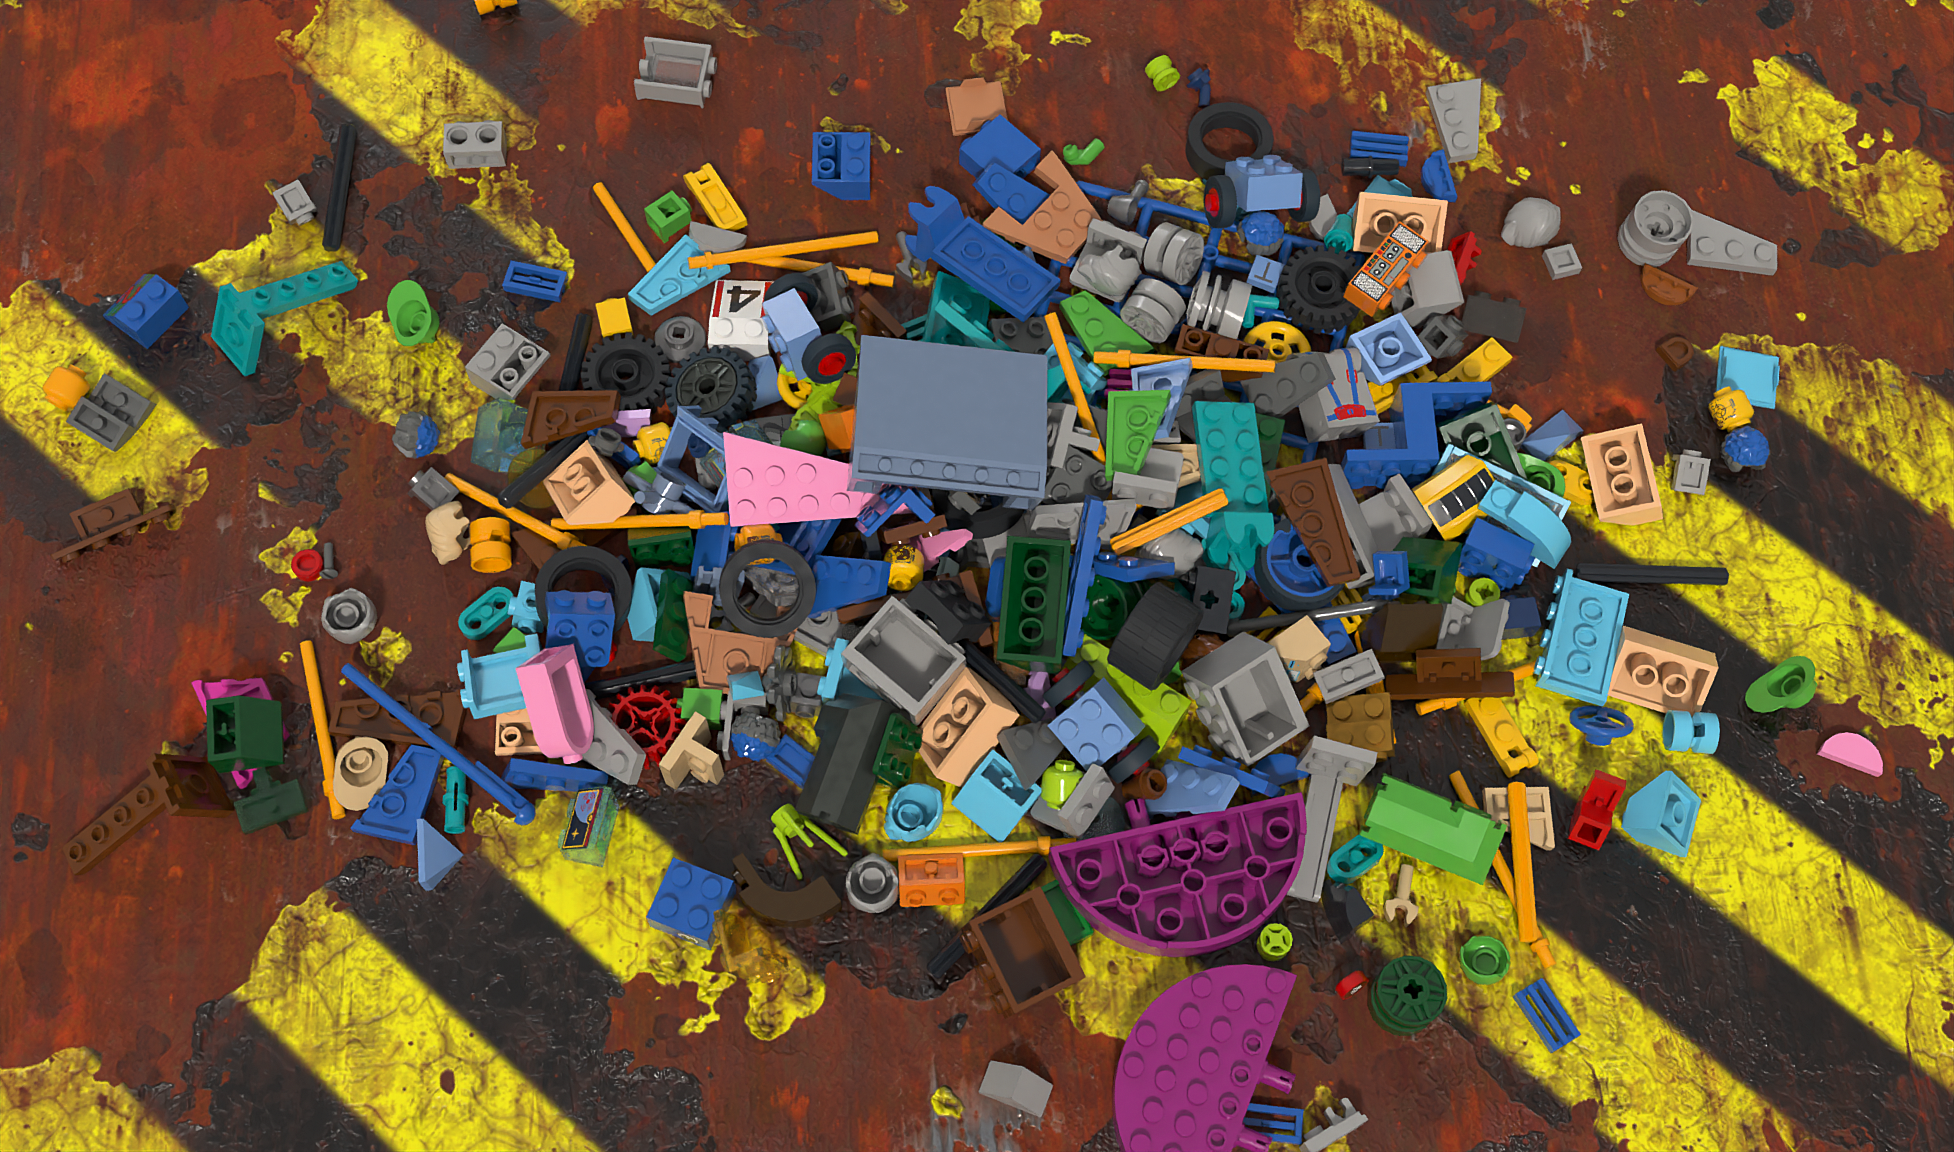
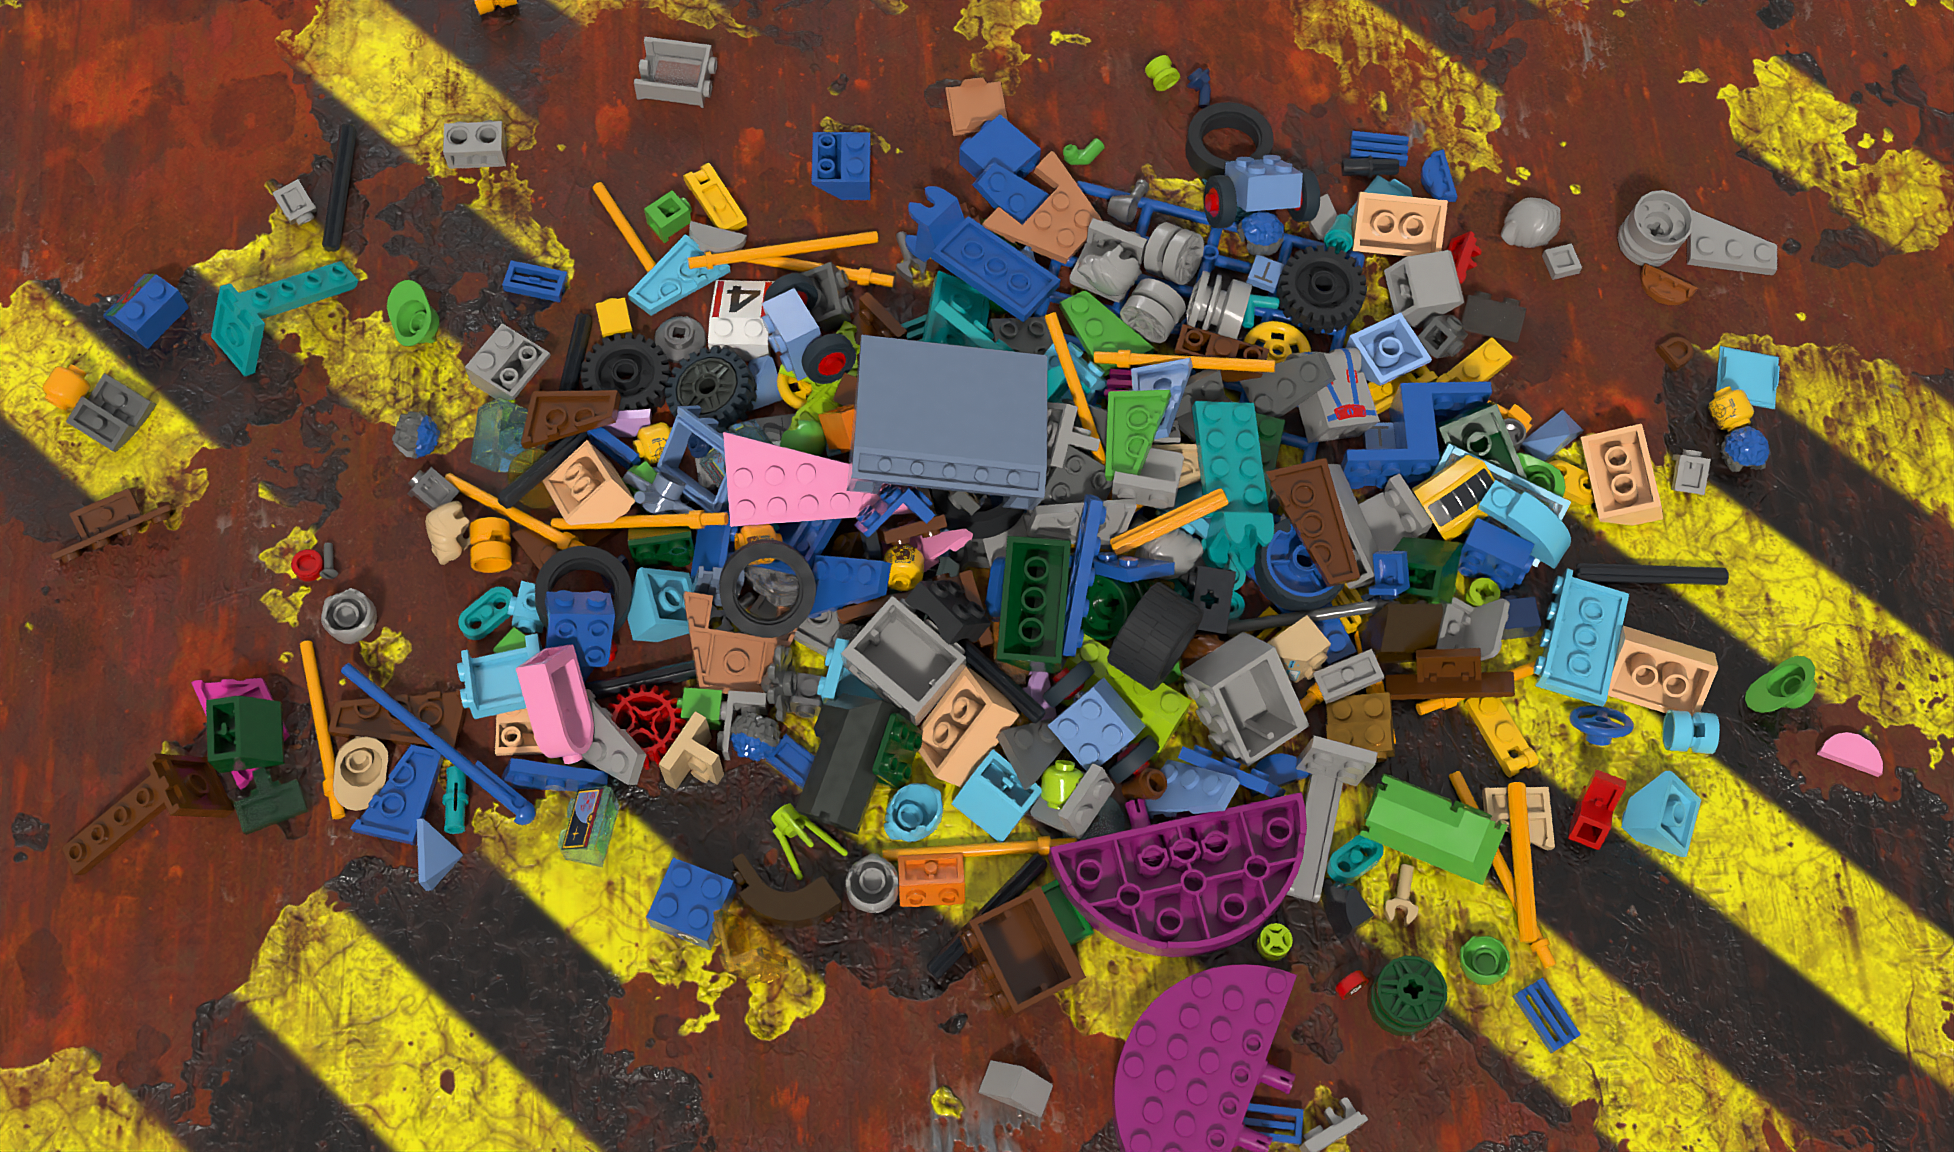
dark grey plate [588,428,624,457] -> none
dark green plate [653,569,693,662] -> none
medium azure slope [727,671,764,700] -> none
brick [1343,221,1429,317] -> none
light grey wing [1425,78,1481,163] -> none

